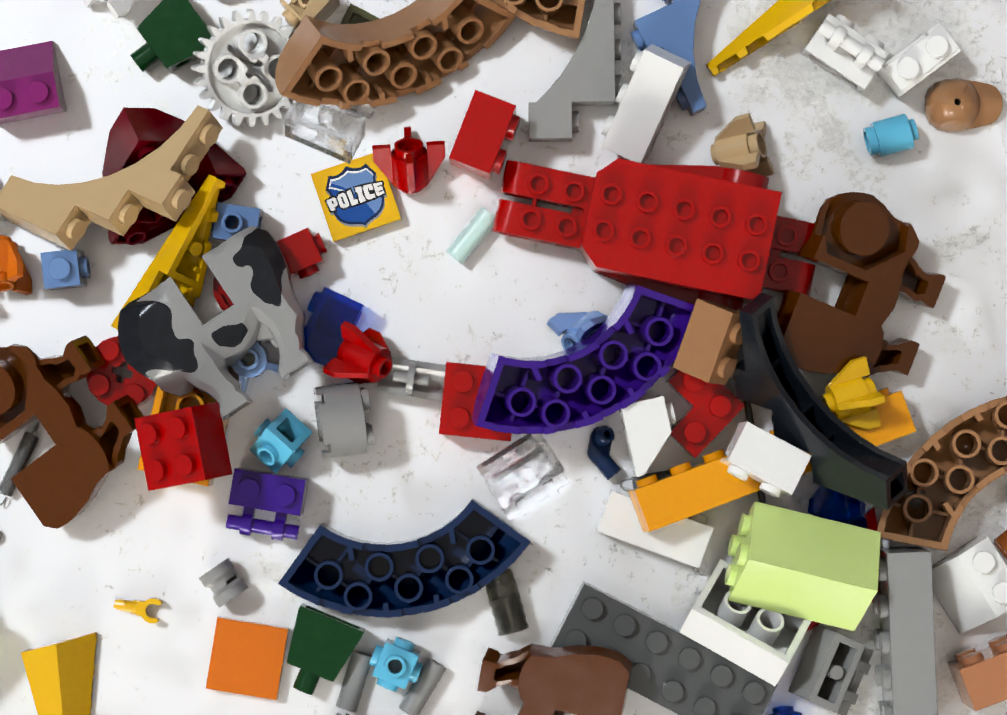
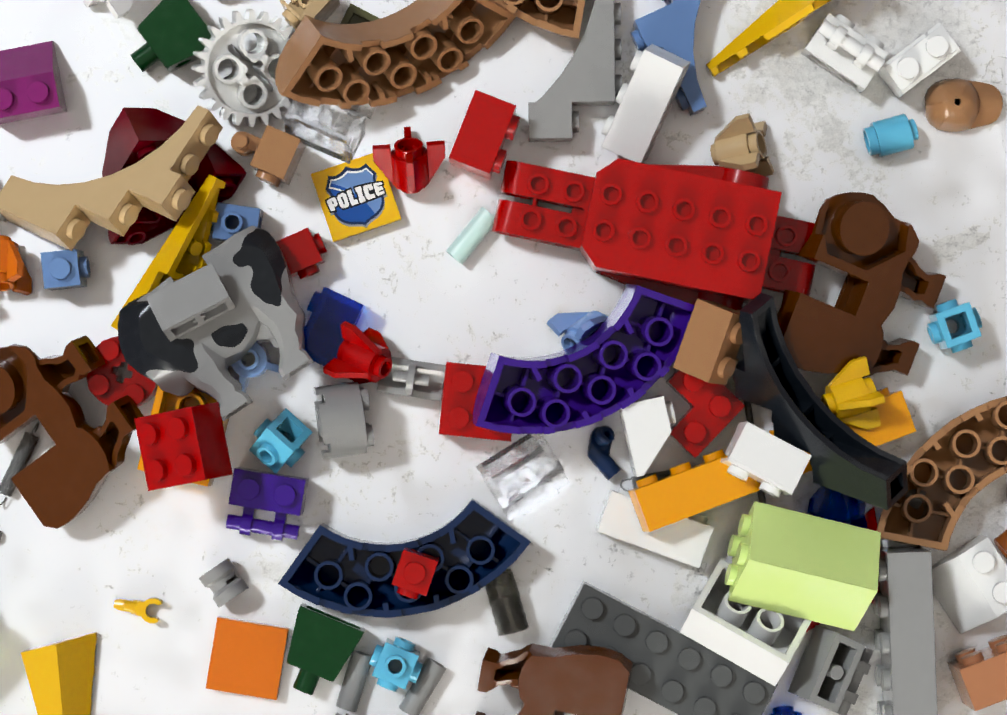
none -> light grey hinge [146,263,236,342]
none -> medium nougat brick [231,125,306,187]
none -> red brick [392,547,439,600]
none -> medium azure brick [927,299,982,353]

